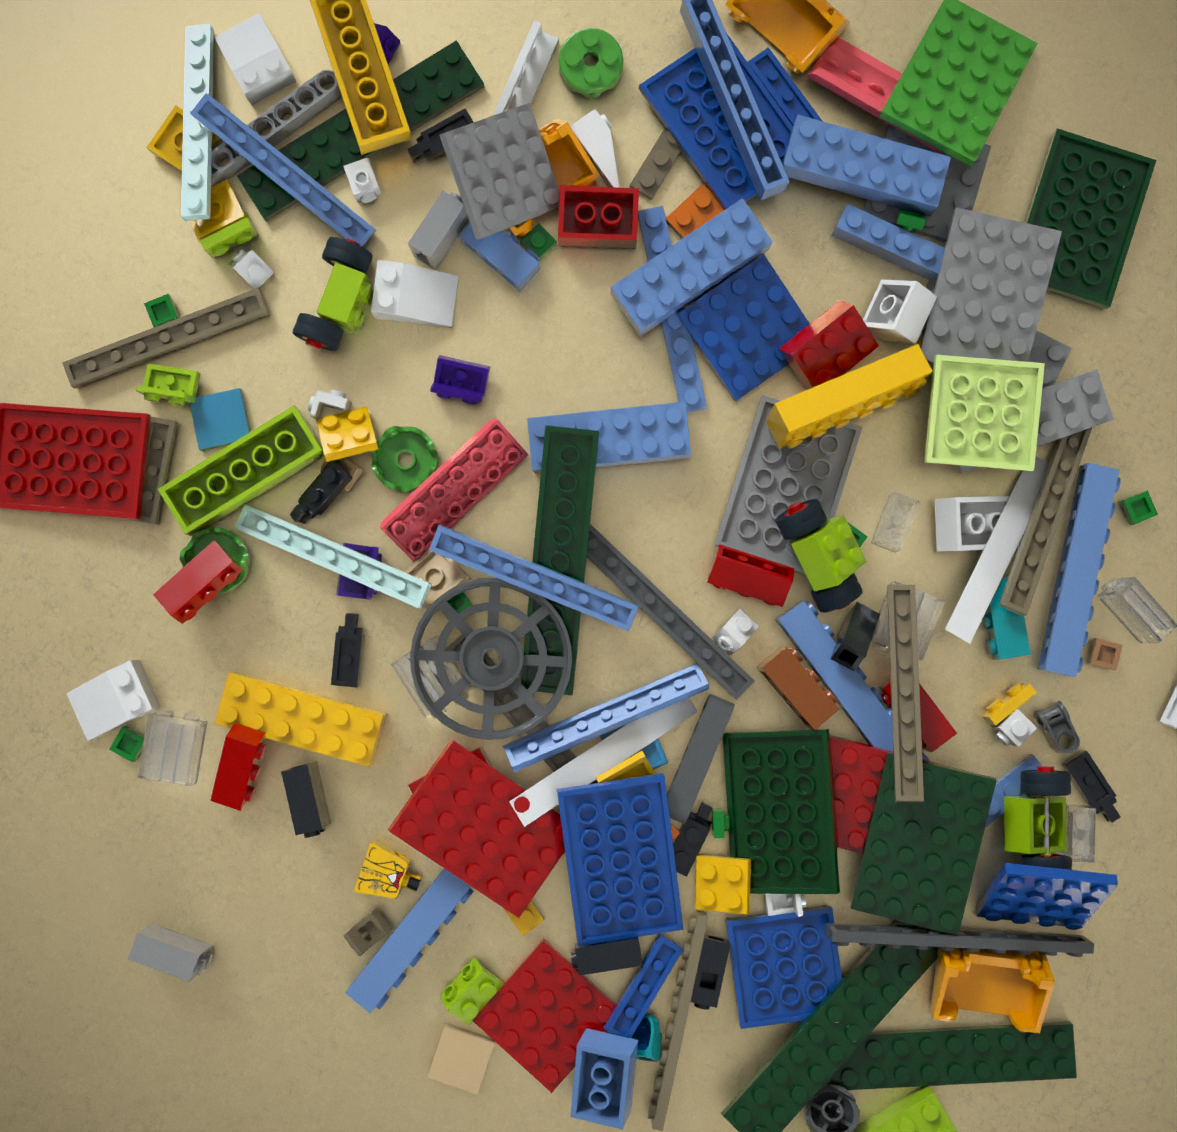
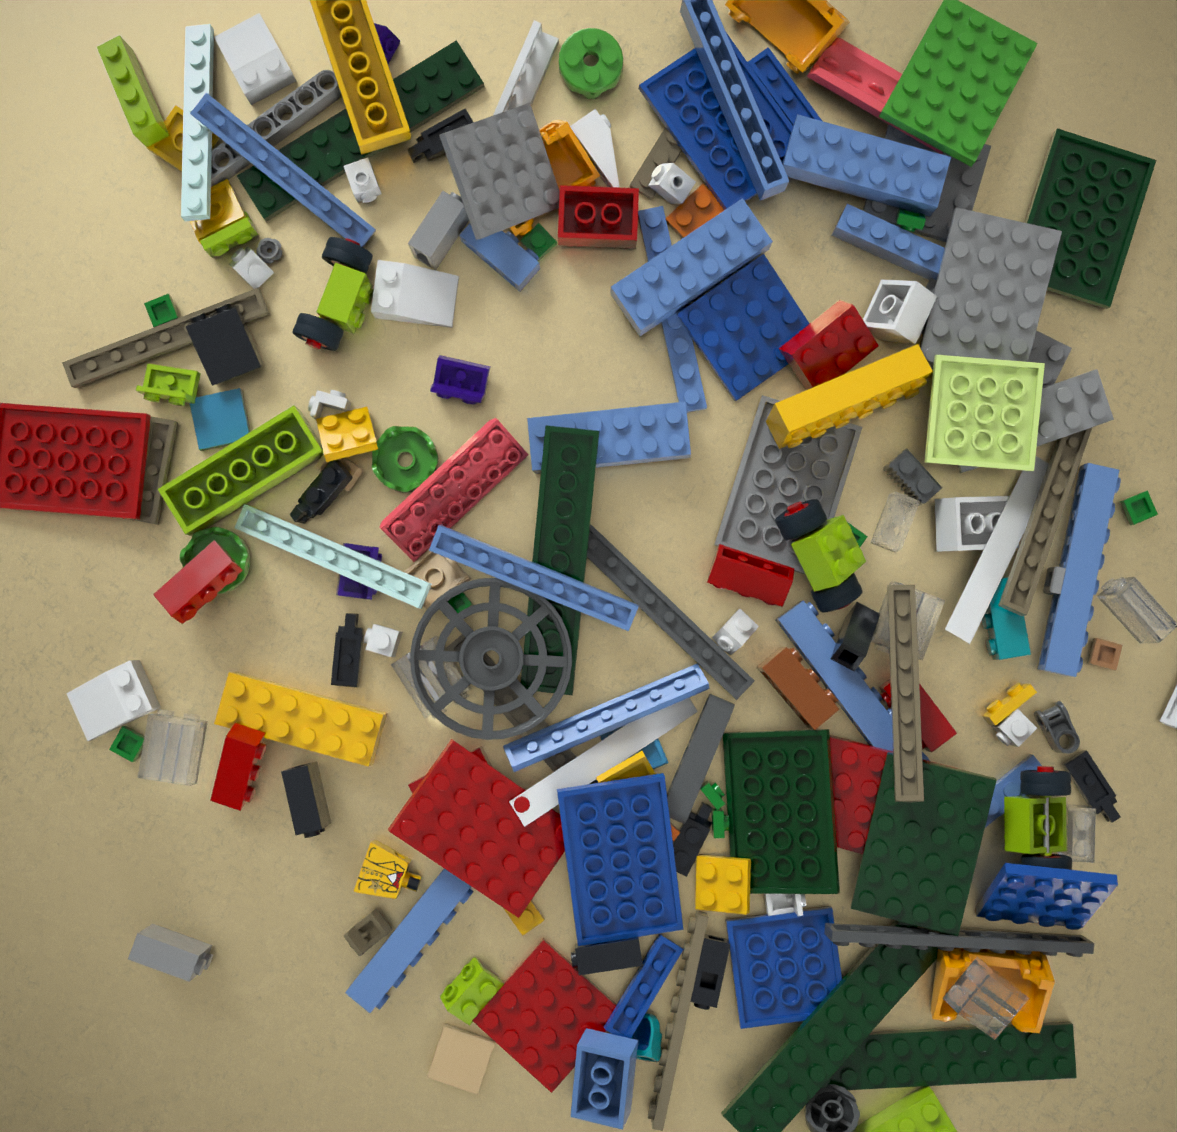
none -> lime brick [97,35,170,147]
none -> black brick [186,303,263,386]
none -> light grey plate [256,238,282,263]
none -> white brick [364,624,403,657]
none -> white brick [648,163,696,204]
none -> green plate [700,781,725,810]
none -> dark grey brick [883,448,942,506]
none -> clear brick [943,957,1029,1040]
none -> light grey tile [1043,566,1066,595]

